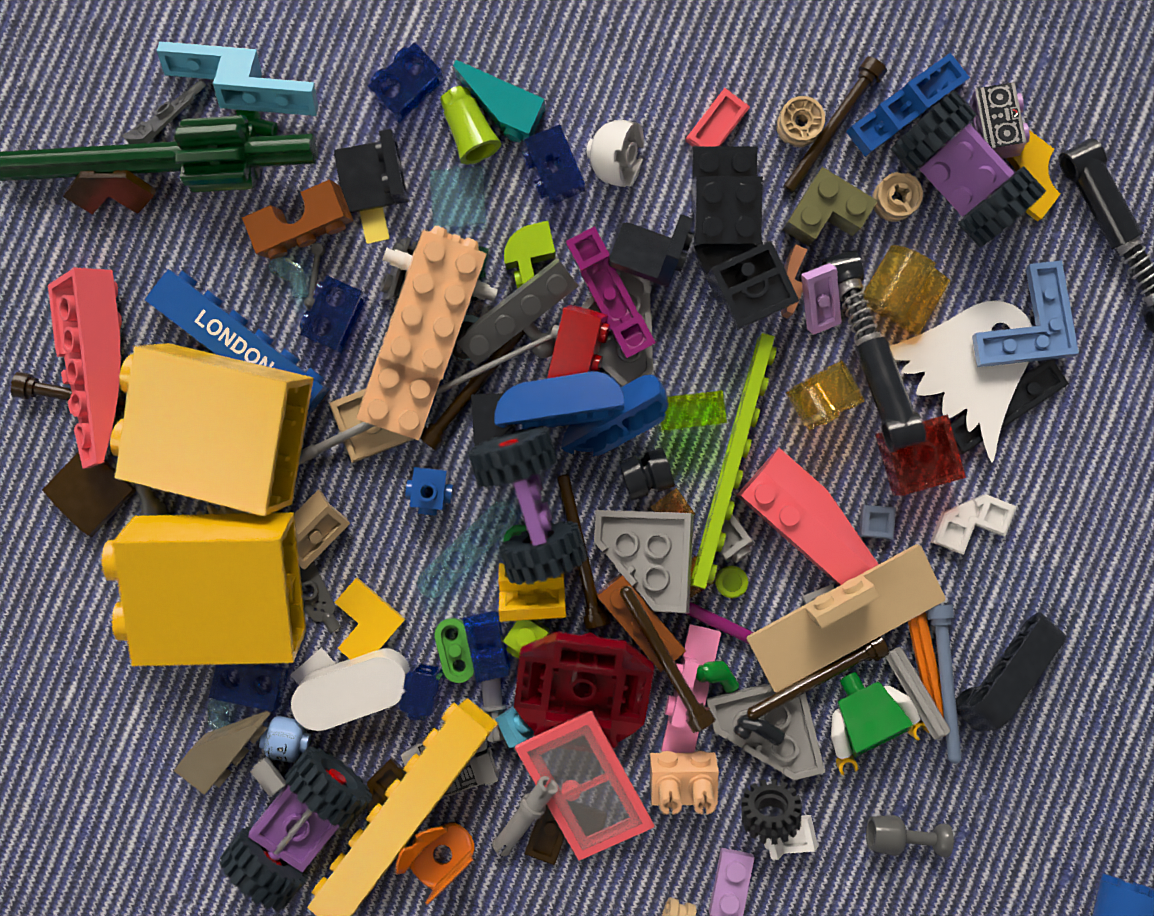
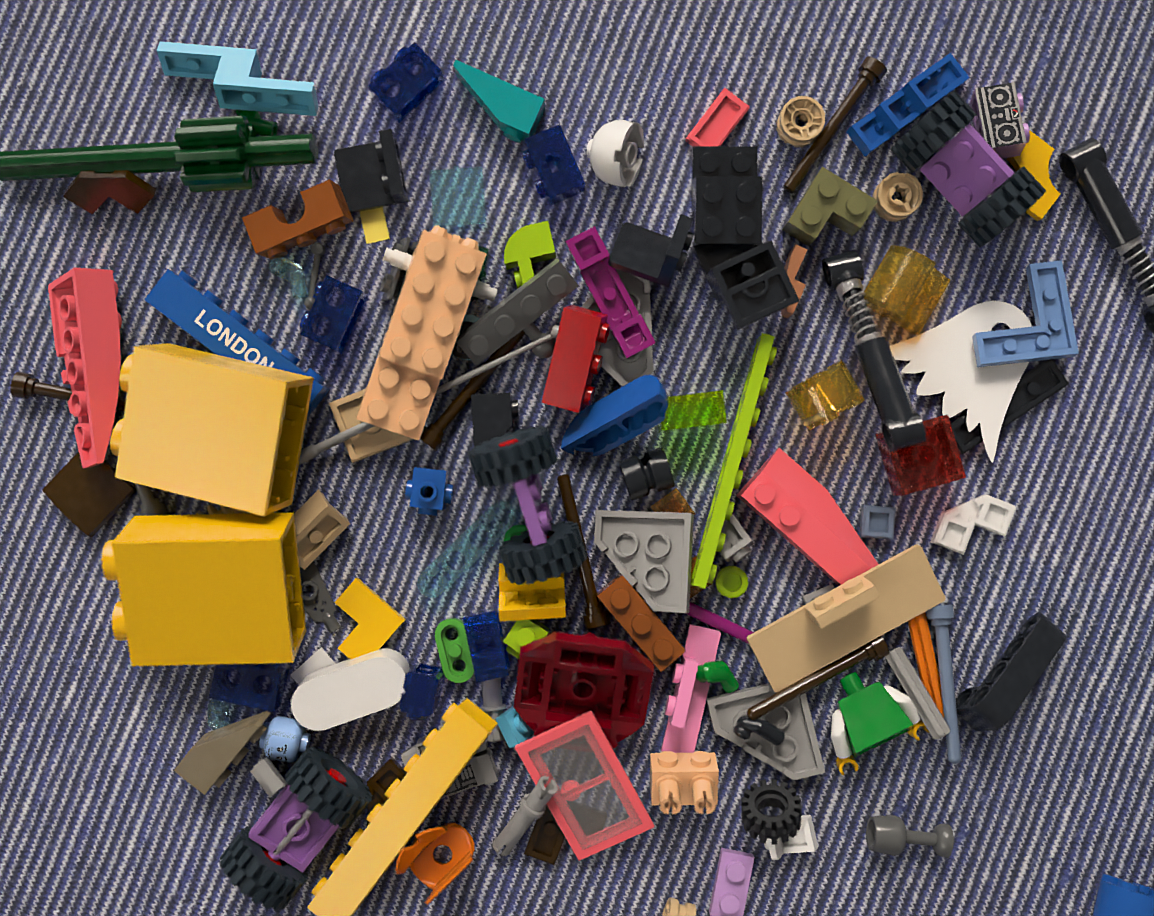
dark grey piece [121,79,207,144] -> none
lime plant [440,86,502,165] -> none
blue brick [495,372,625,430] -> none
dark brown piece [620,586,716,733] -> none
lavender plate [801,263,842,335] -> none

